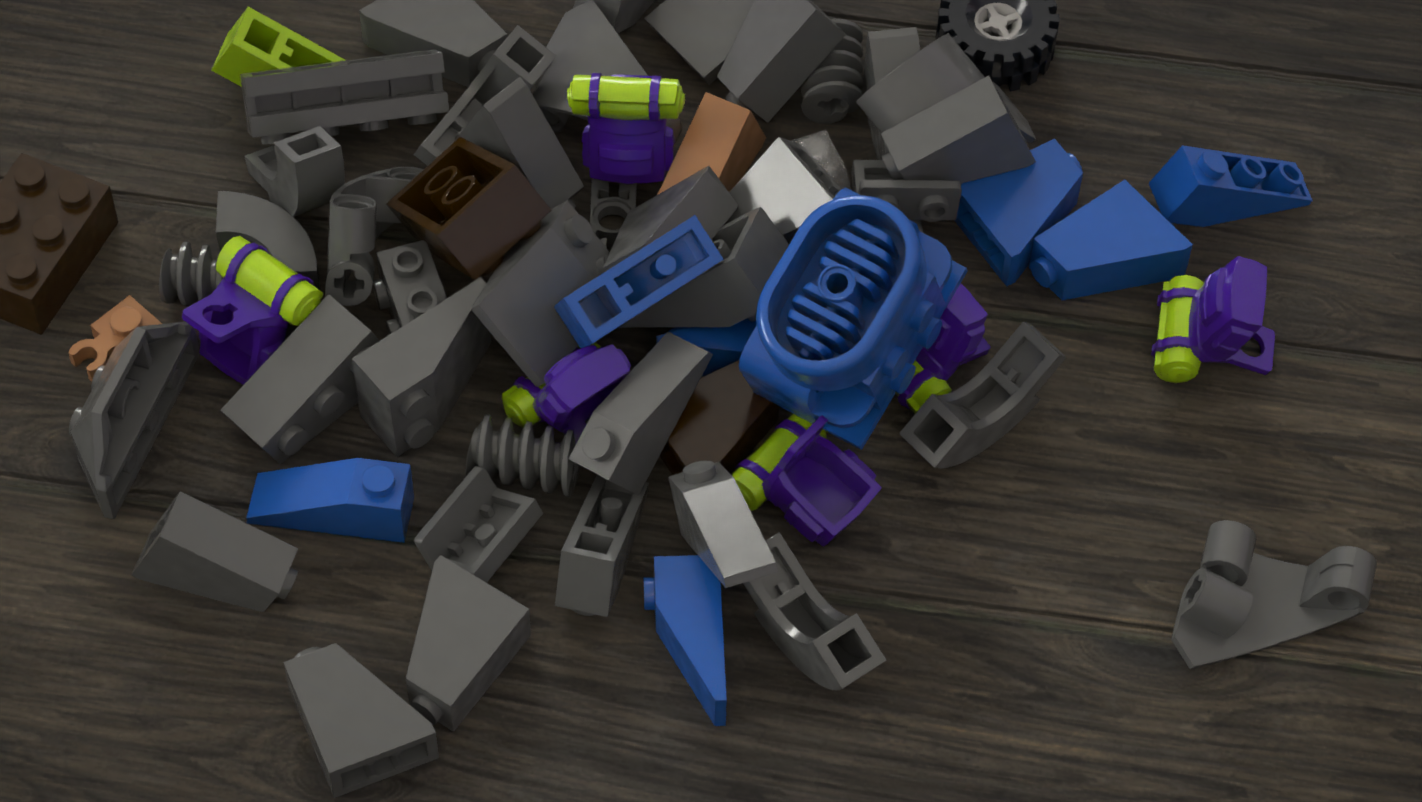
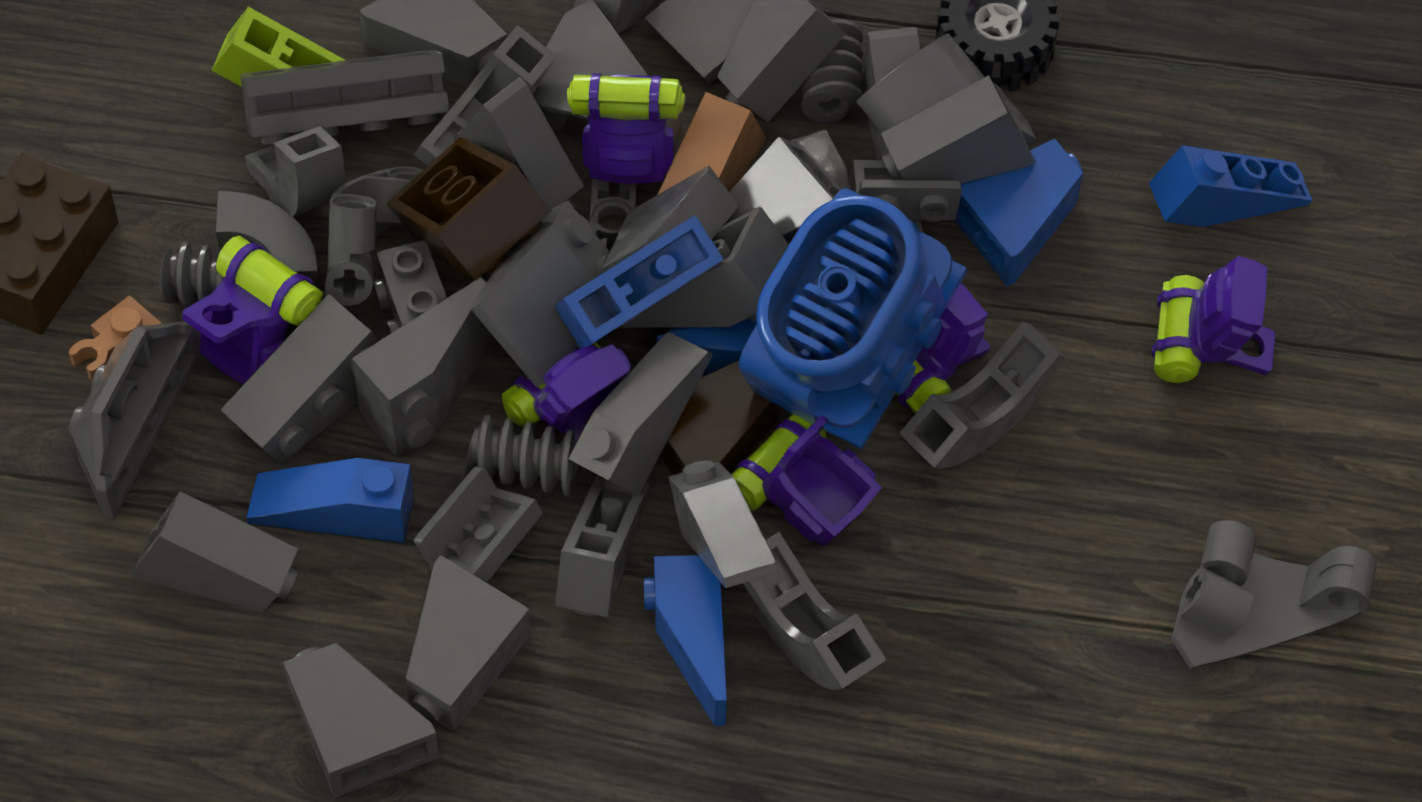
blue slope [1029,180,1193,300] -> none

